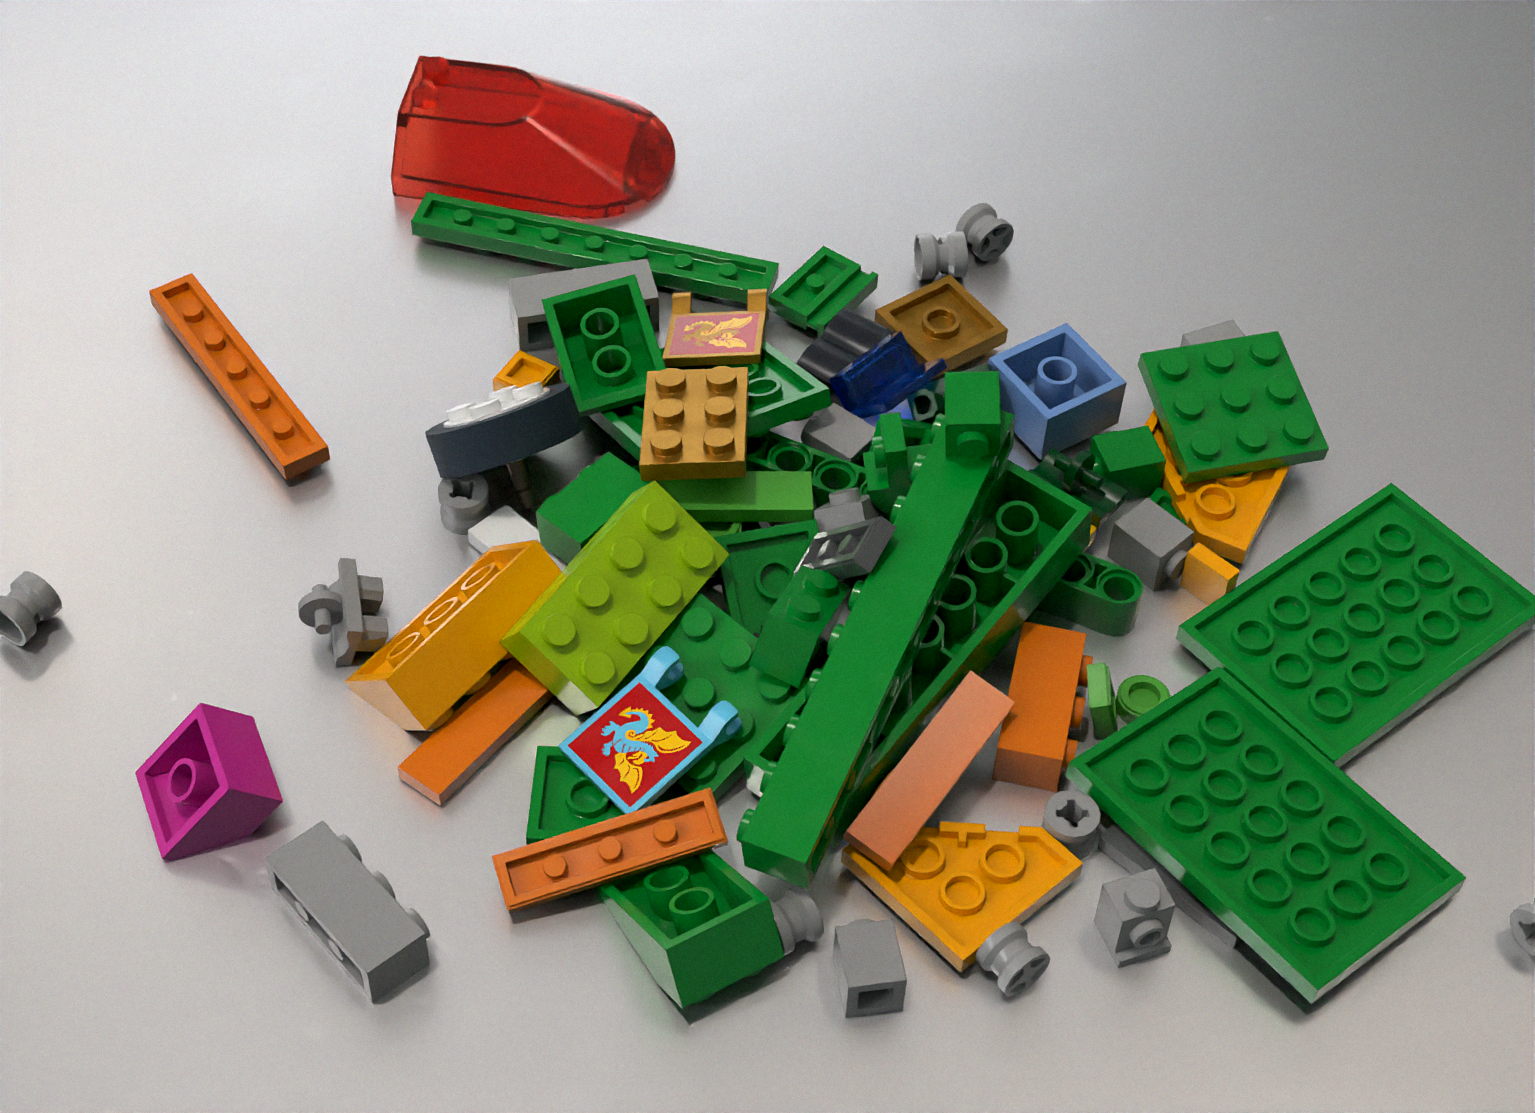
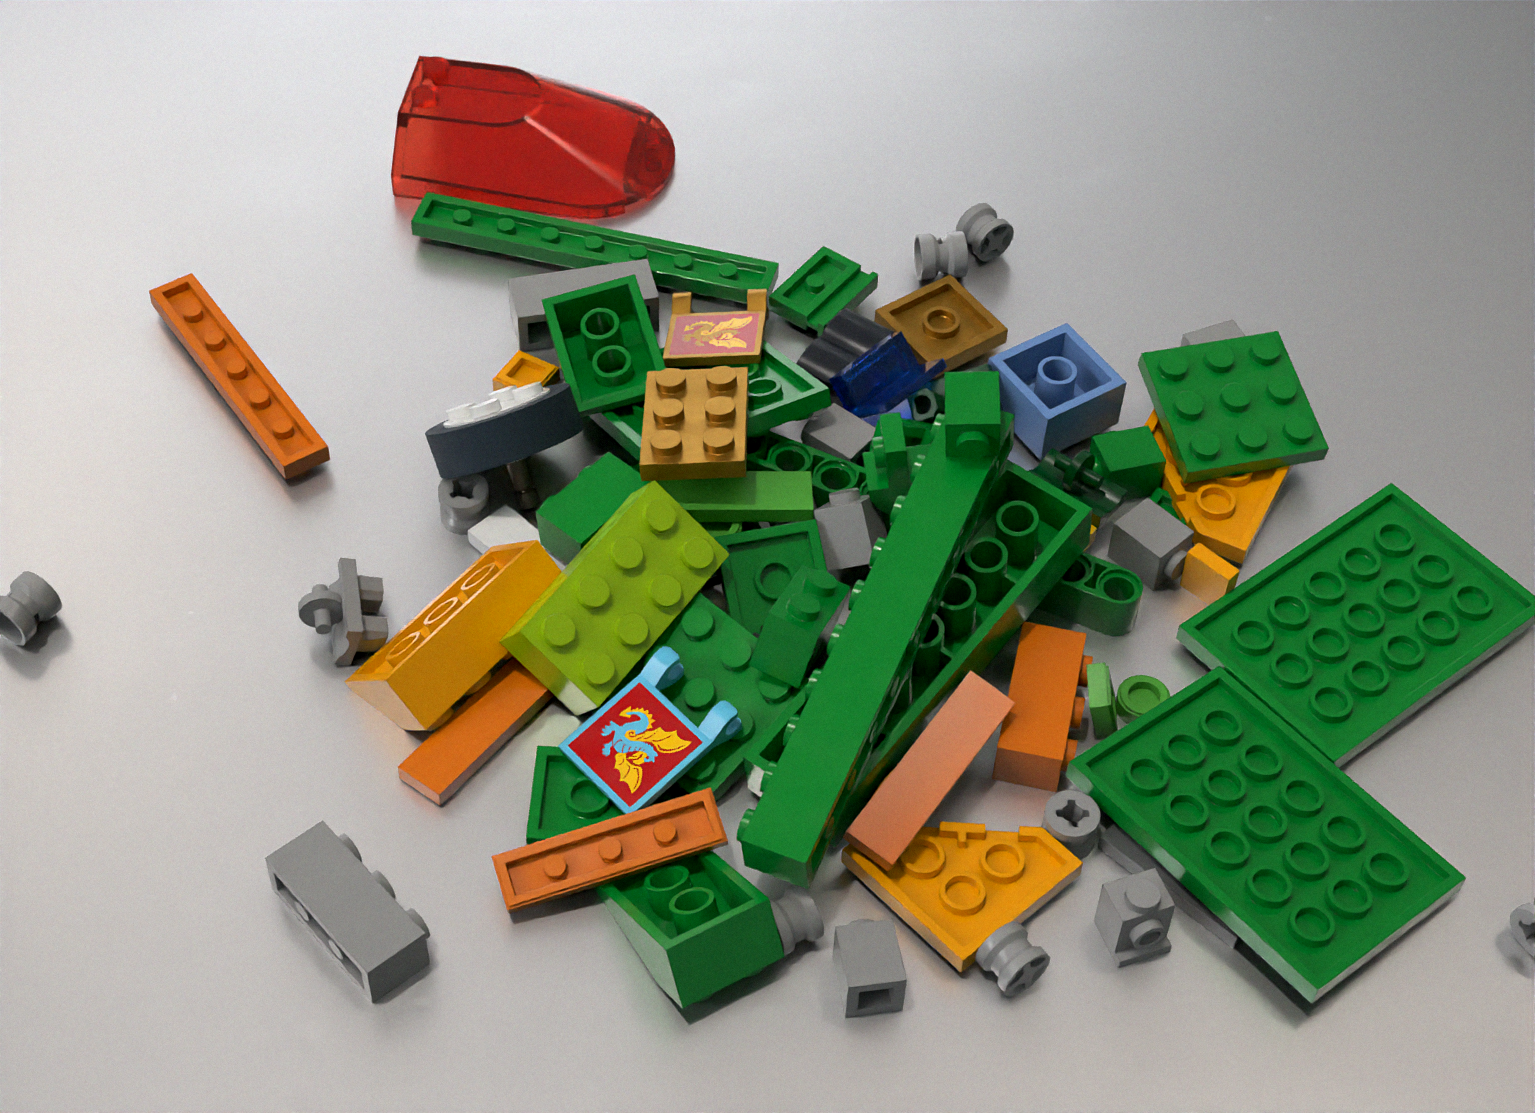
dark pink slope [135,702,283,861] -> none
dark grey tile [793,516,896,580] -> none

